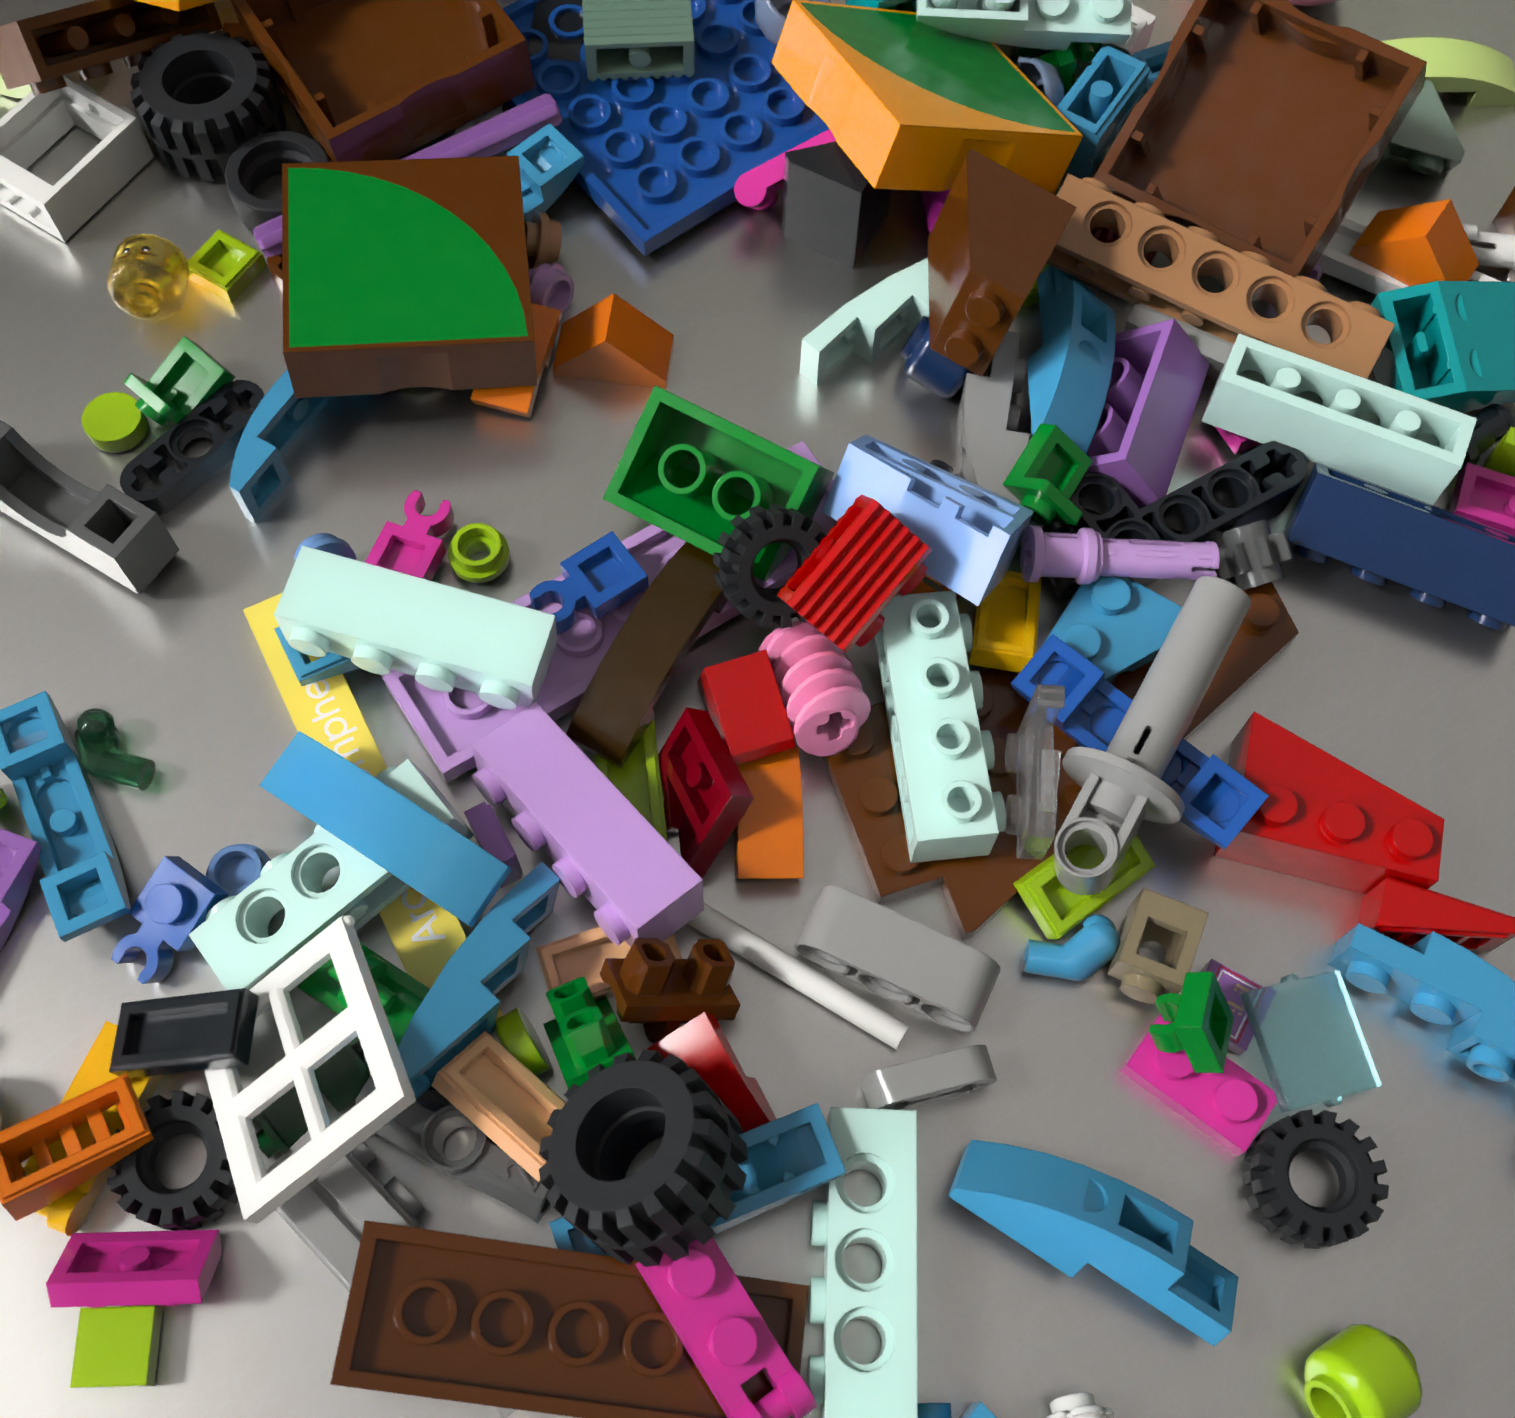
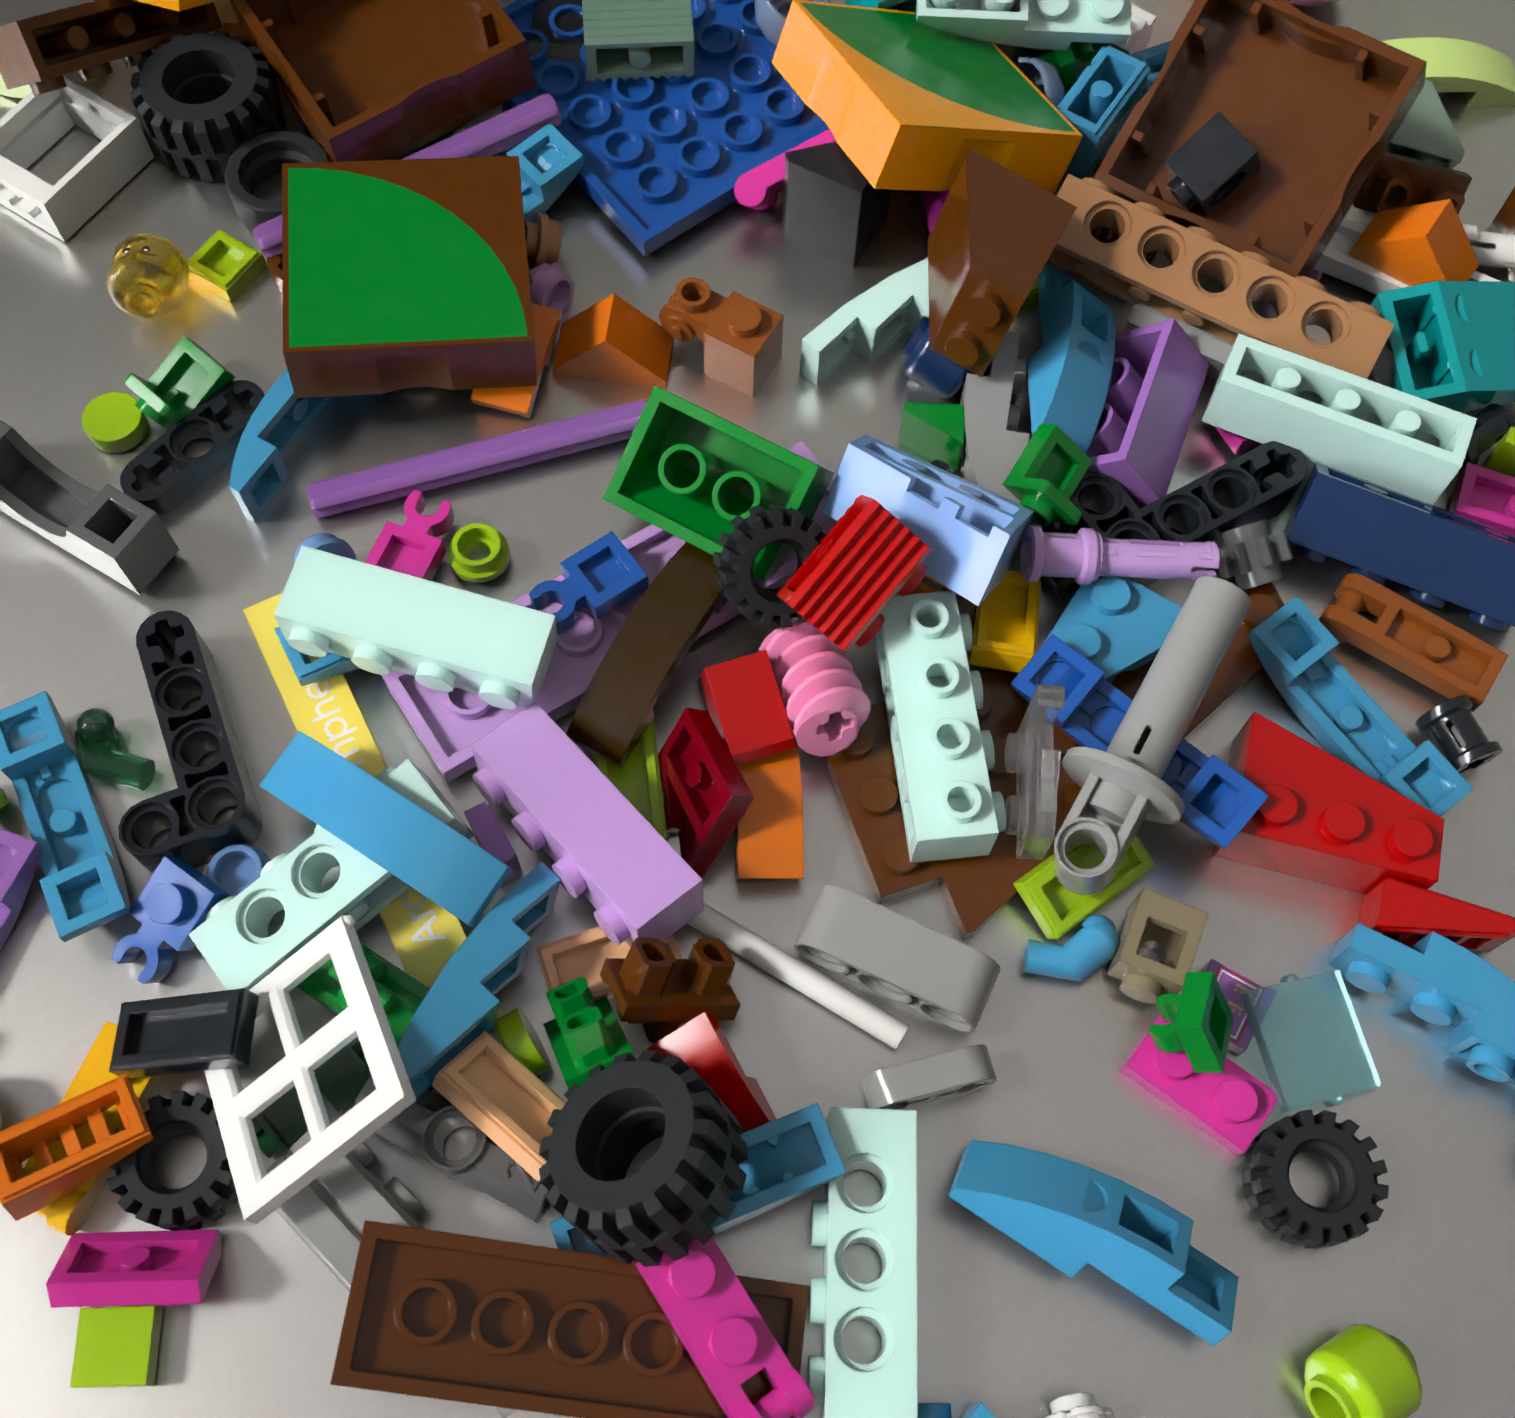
none -> black beam [118,610,263,873]
none -> medium lavender axle [307,399,648,518]
none -> dark orange brick [659,278,784,398]
none -> green slope [899,402,964,472]
none -> black brick [1165,111,1261,217]
none -> dark azure slope [1248,596,1473,817]
none -> dark orange plate [1318,573,1509,712]
none -> reddish brown hips [1353,152,1472,214]
none -> black bush [1415,695,1503,775]

